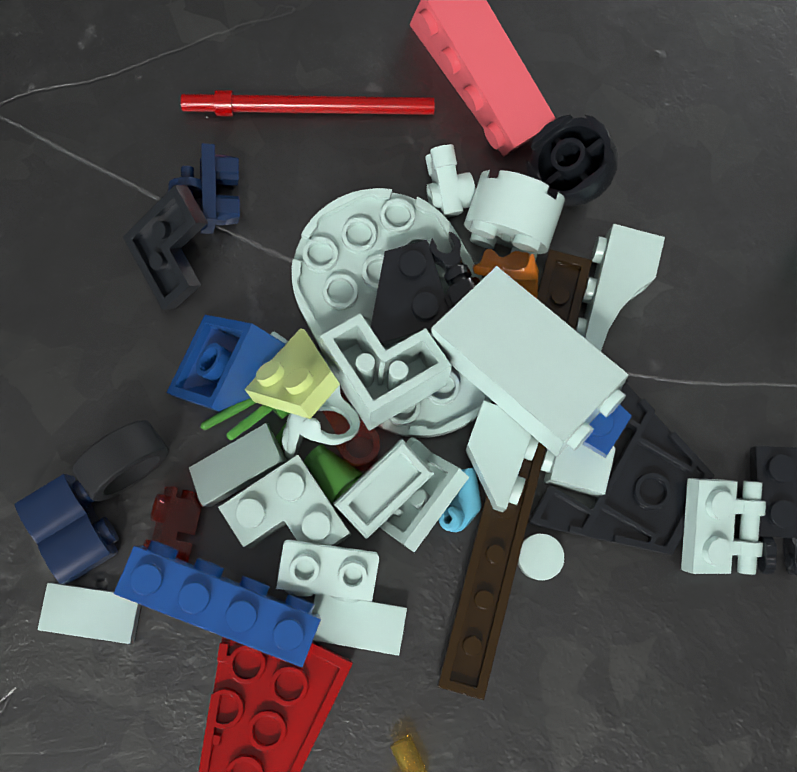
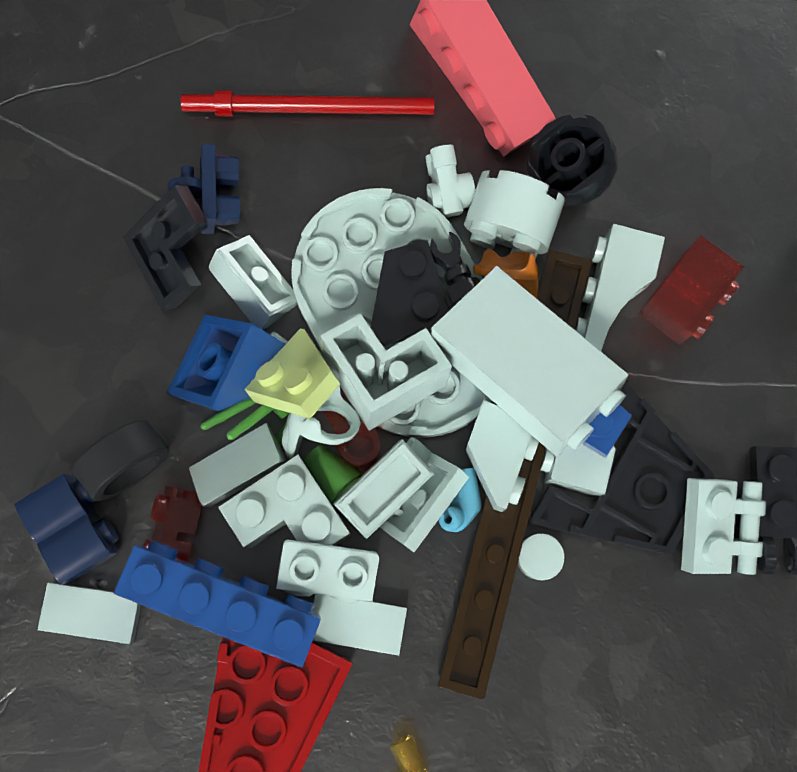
none -> light aqua slope [209,235,298,330]
none -> clear red brick [638,235,744,345]

